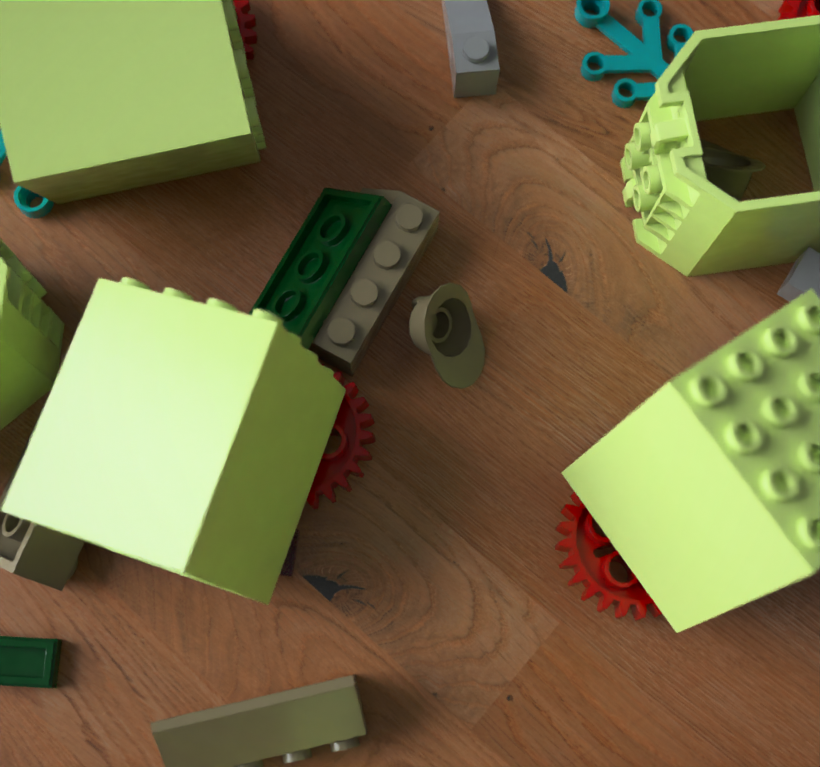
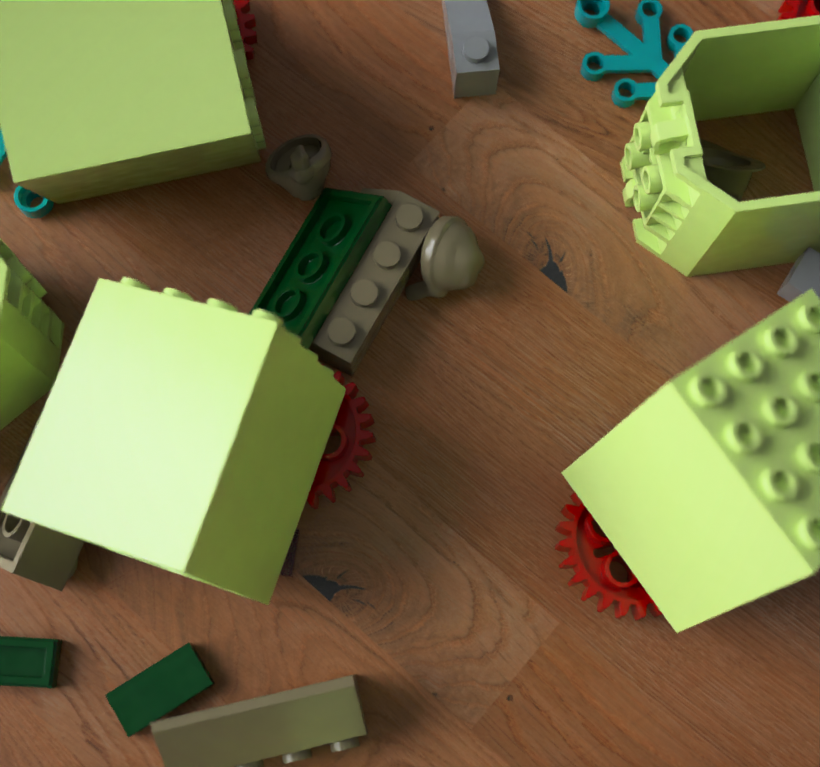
dark tan piece [409,283,485,389] -> none
none -> dark green tile [105,642,215,737]
none -> dark tan hat [266,134,332,201]
none -> dark tan hat [405,216,485,301]

